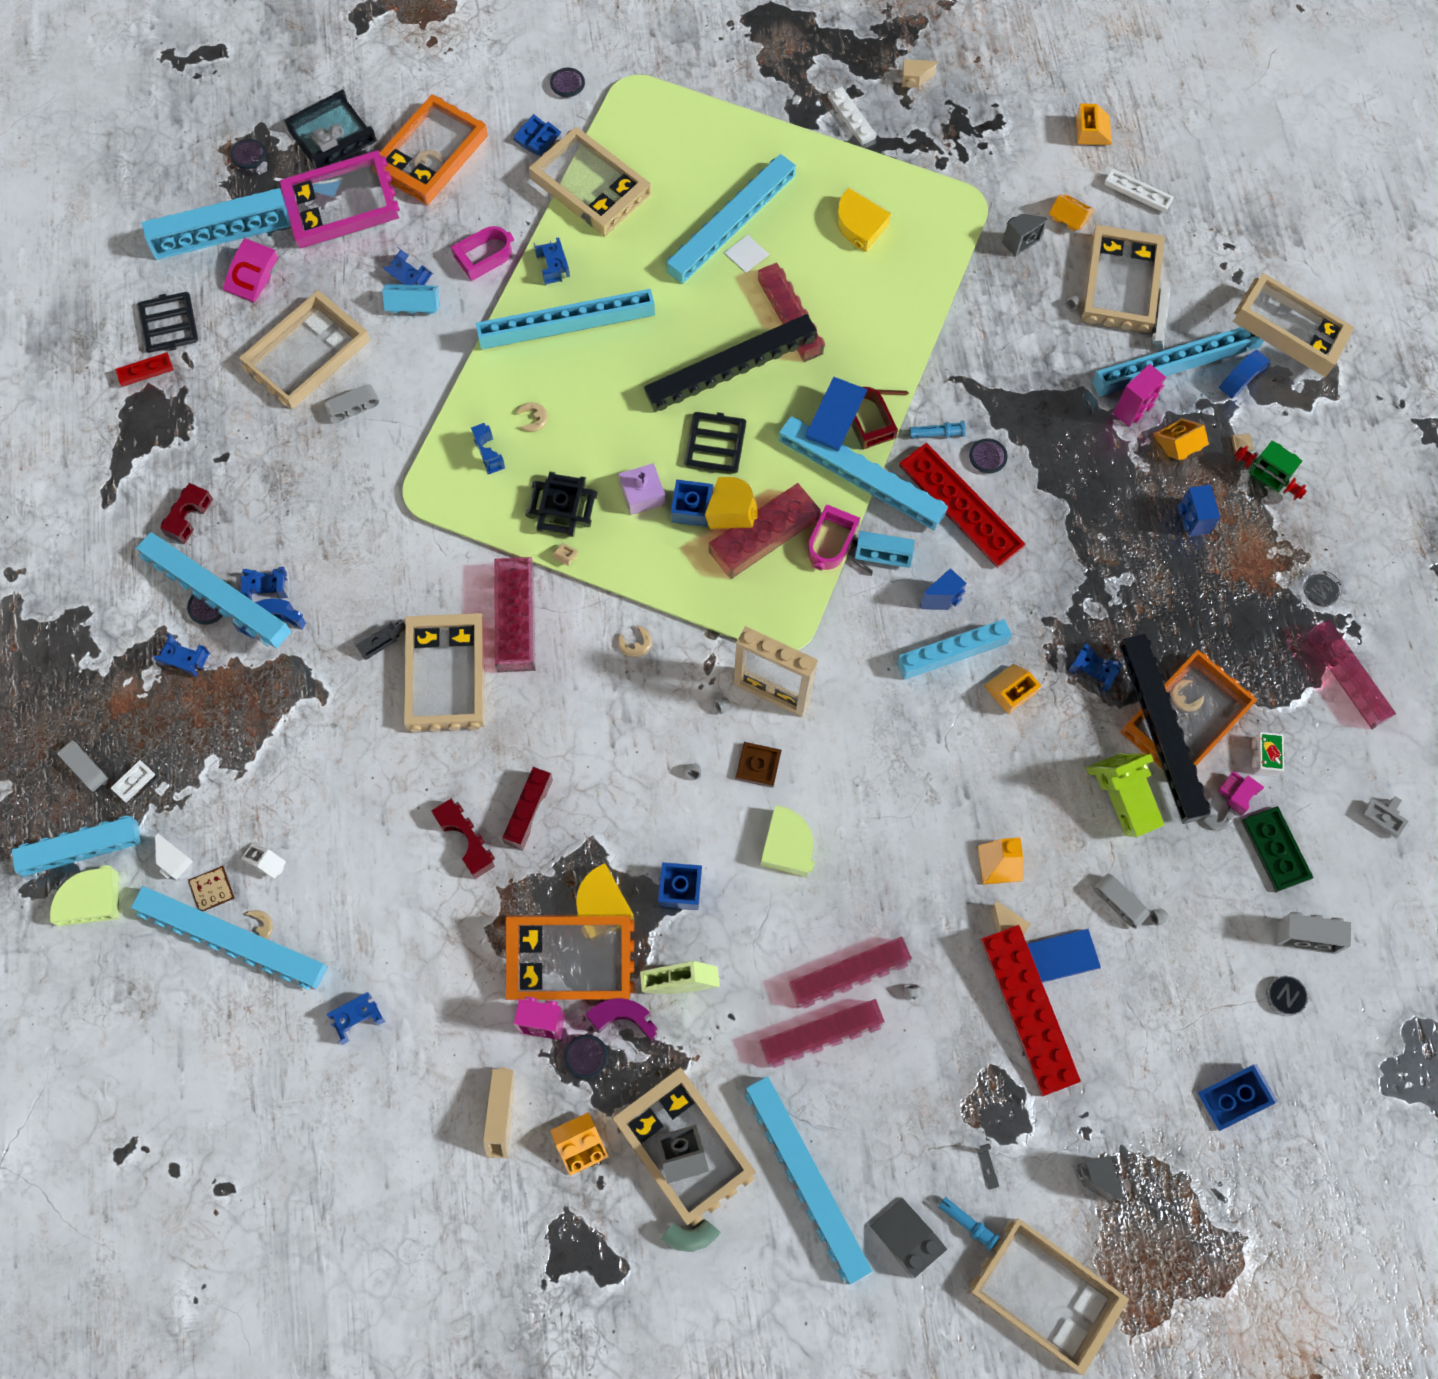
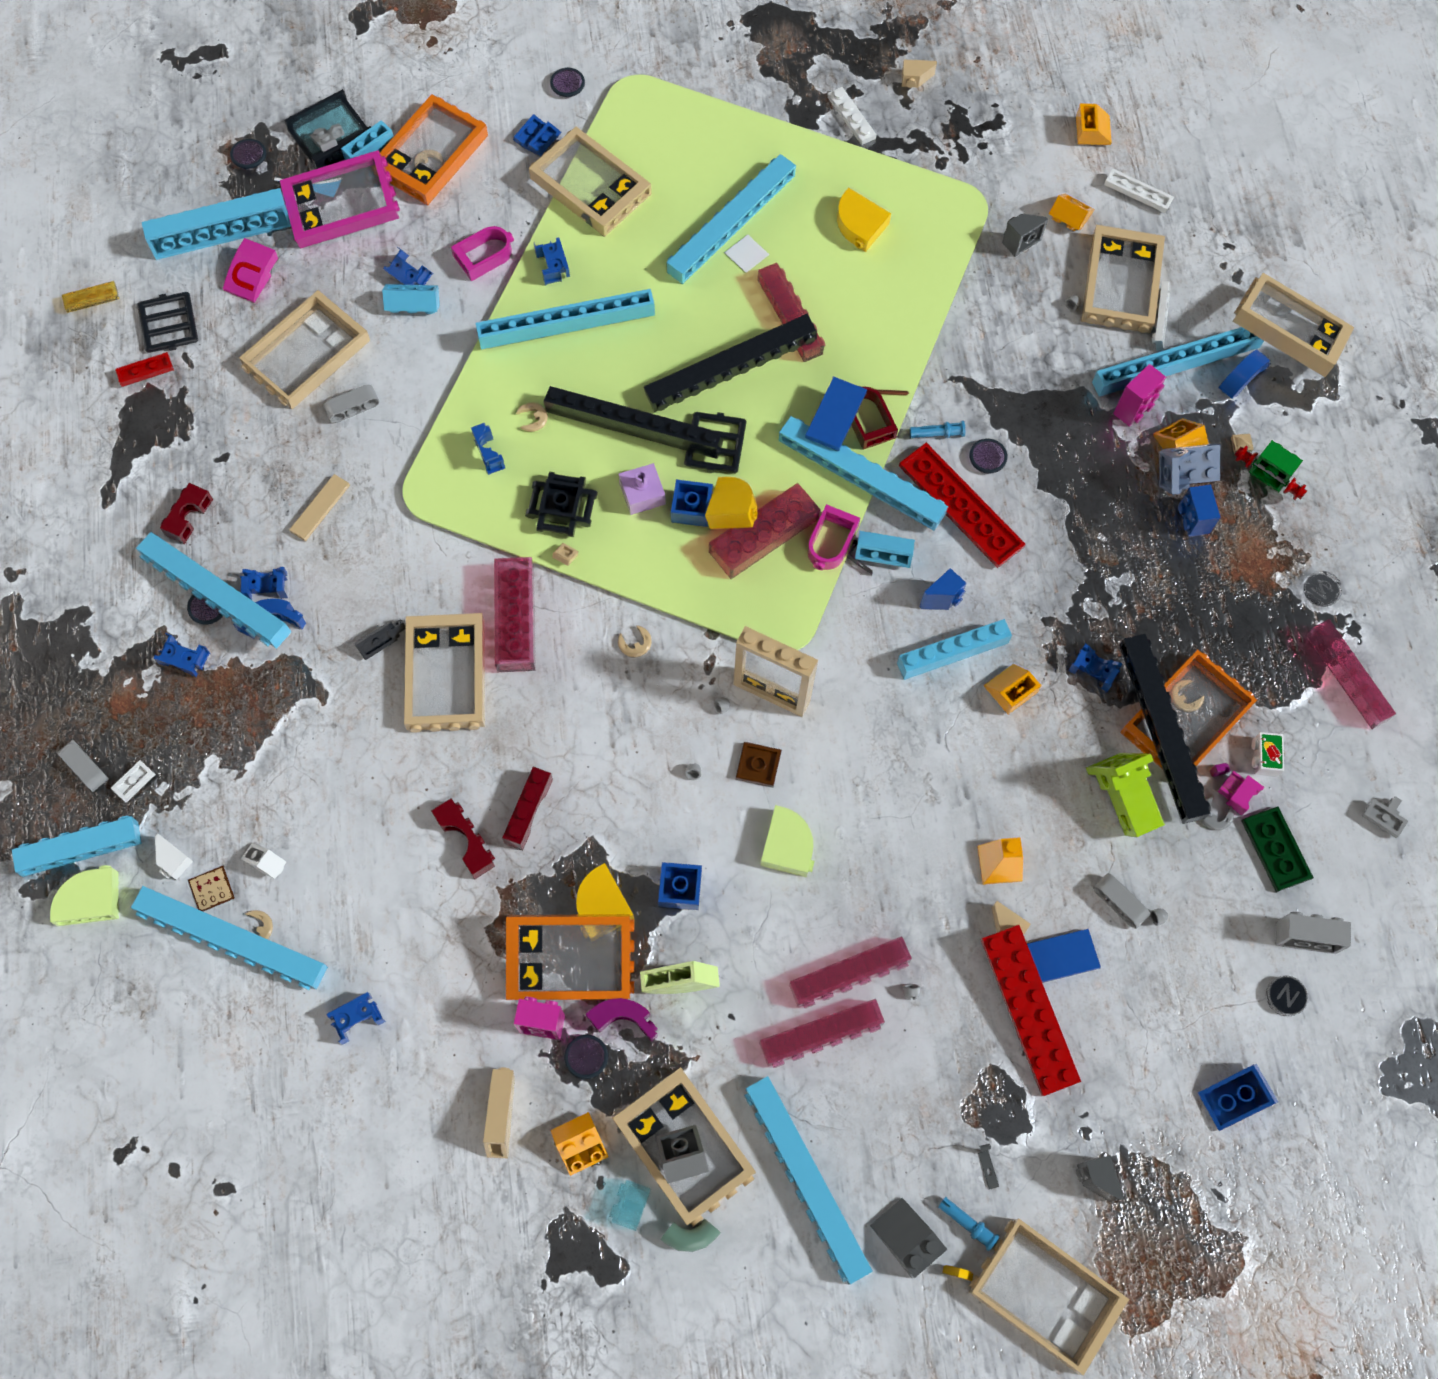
none -> clear yellow plate [62,281,120,313]
none -> tan tile [290,474,350,541]
none -> medium azure brick [341,120,394,172]
none -> black brick [544,386,723,459]
none -> clear light blue brick [609,1180,651,1232]
none -> yellow tile [942,1265,973,1281]
none -> sand blue bracket [1159,443,1220,495]
none -> magenta tile [1210,763,1231,777]

